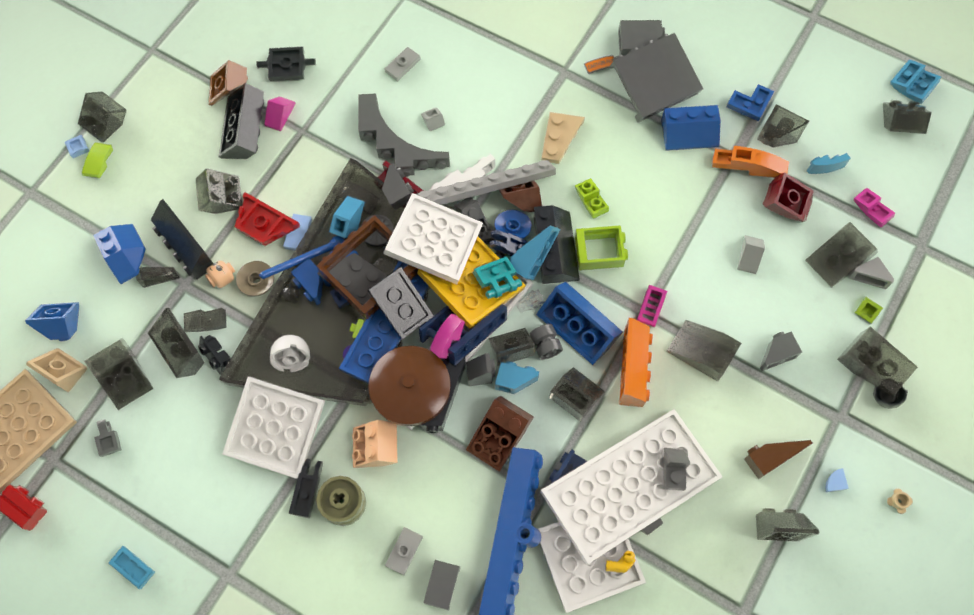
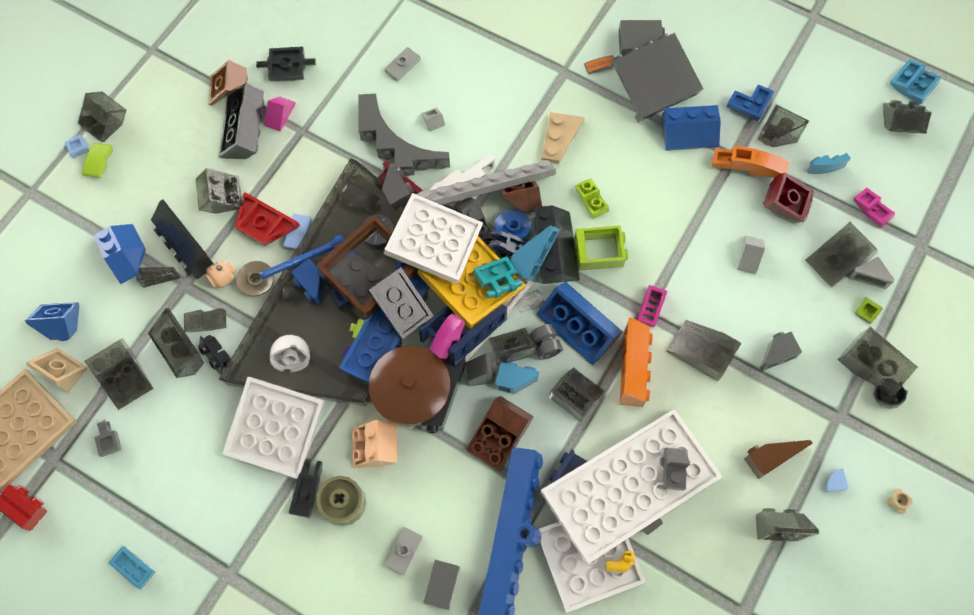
dark azure slope [329,196,365,238] -> none

